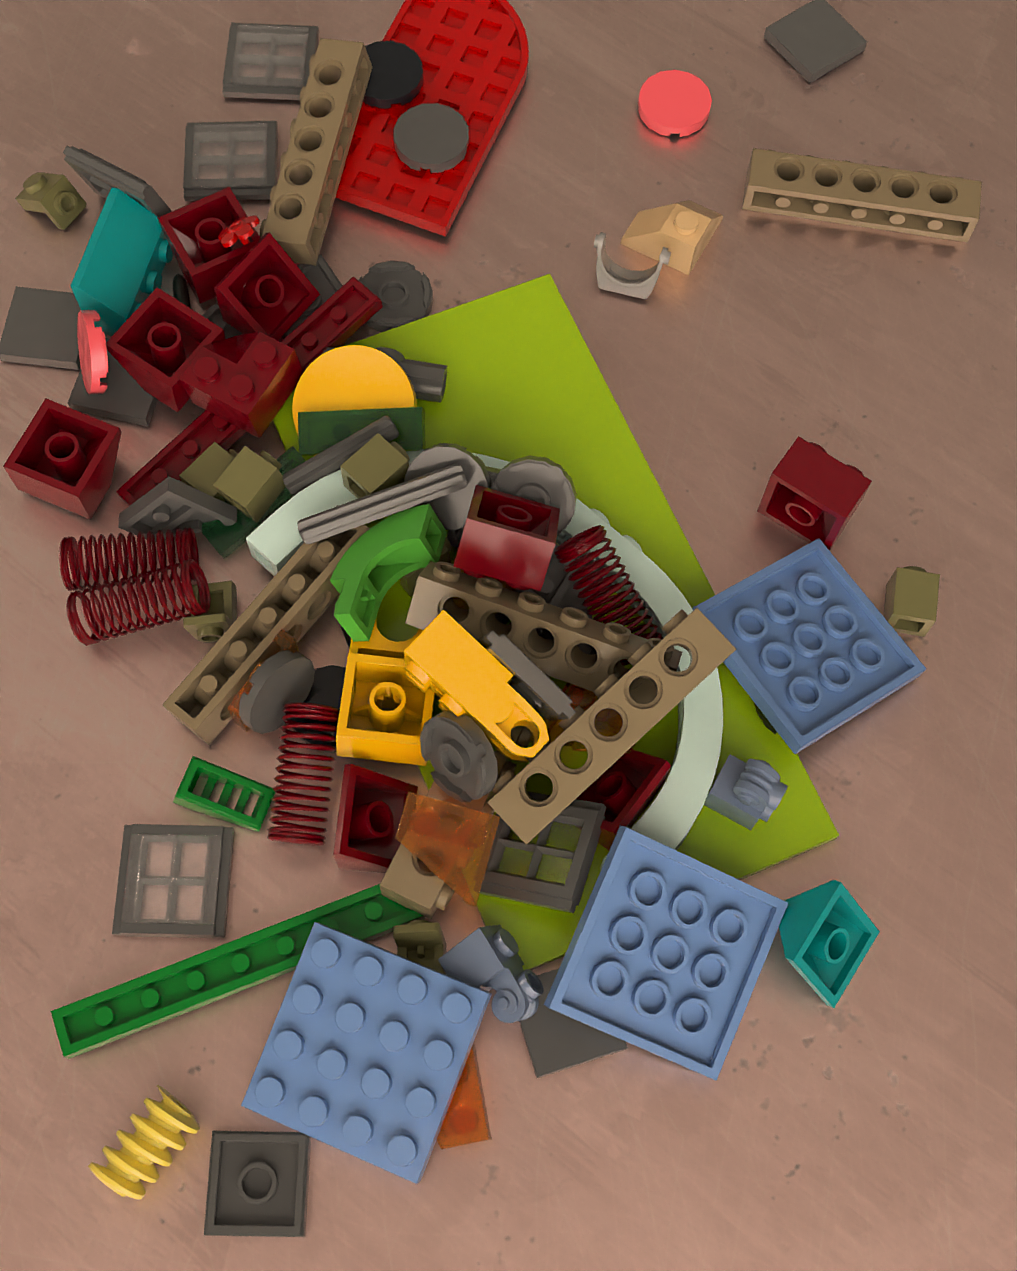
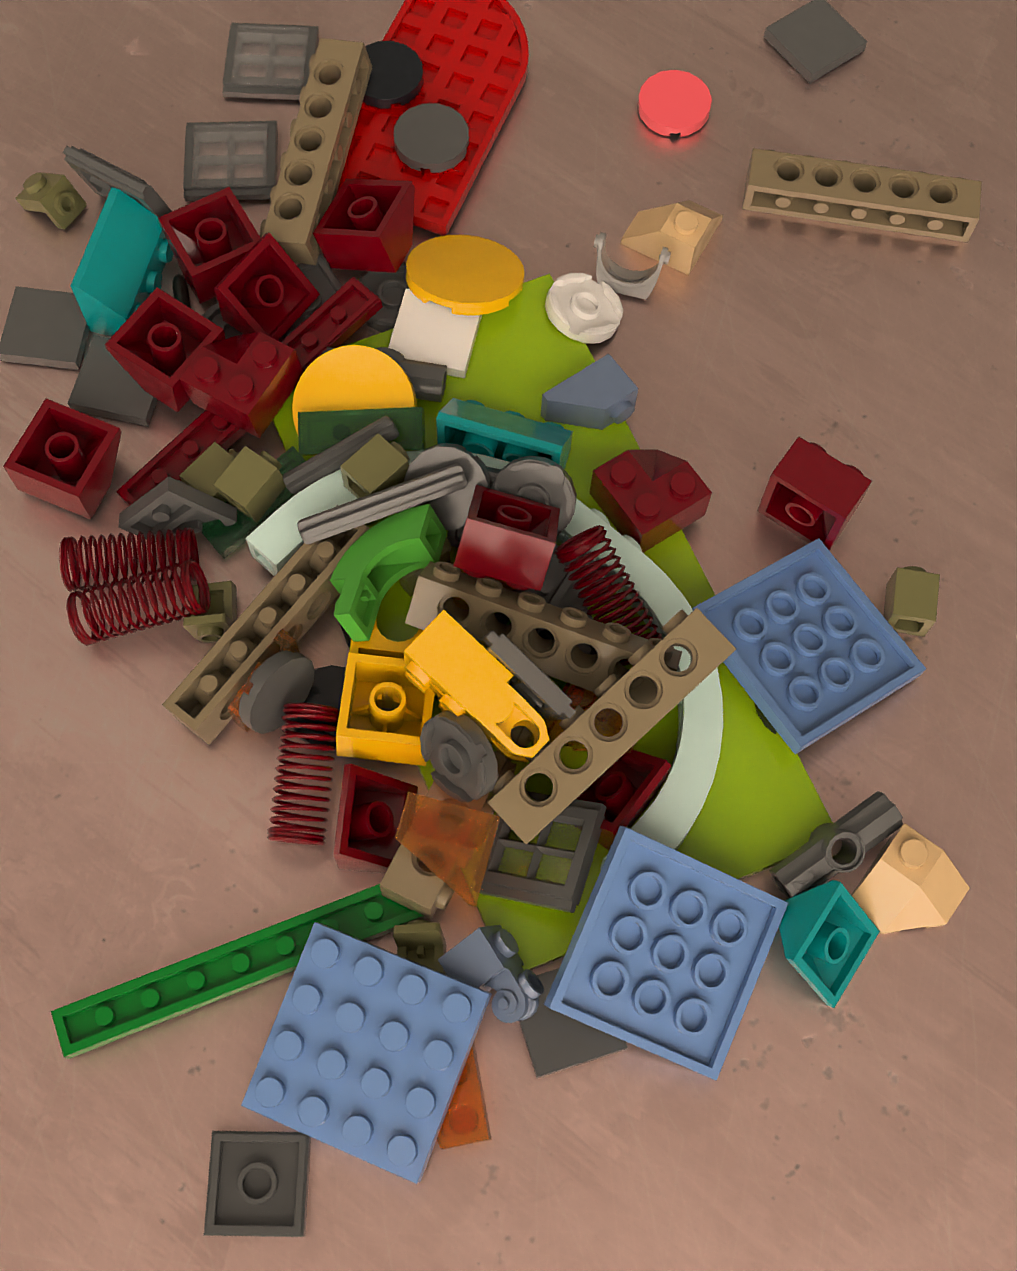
coral tile [77,310,108,394] -> none
light yellow piece [88,1085,200,1200] -> none
clear piece [112,824,234,938] -> none
green slope [173,756,275,832] -> none
red plant [218,215,260,248] -> none
sand blue brick [704,754,788,830] -> none
none -> dark red slope [313,179,415,273]
none -> white tile [388,288,482,378]
none -> yellow tile [406,235,524,315]
none -> teal slope [436,398,573,469]
none -> sand blue slope [541,353,639,430]
none -> white tile [545,273,623,343]
none -> dark red slope [590,449,712,553]
none -> dark grey piece [769,791,903,899]
none -> tan slope [851,823,970,934]

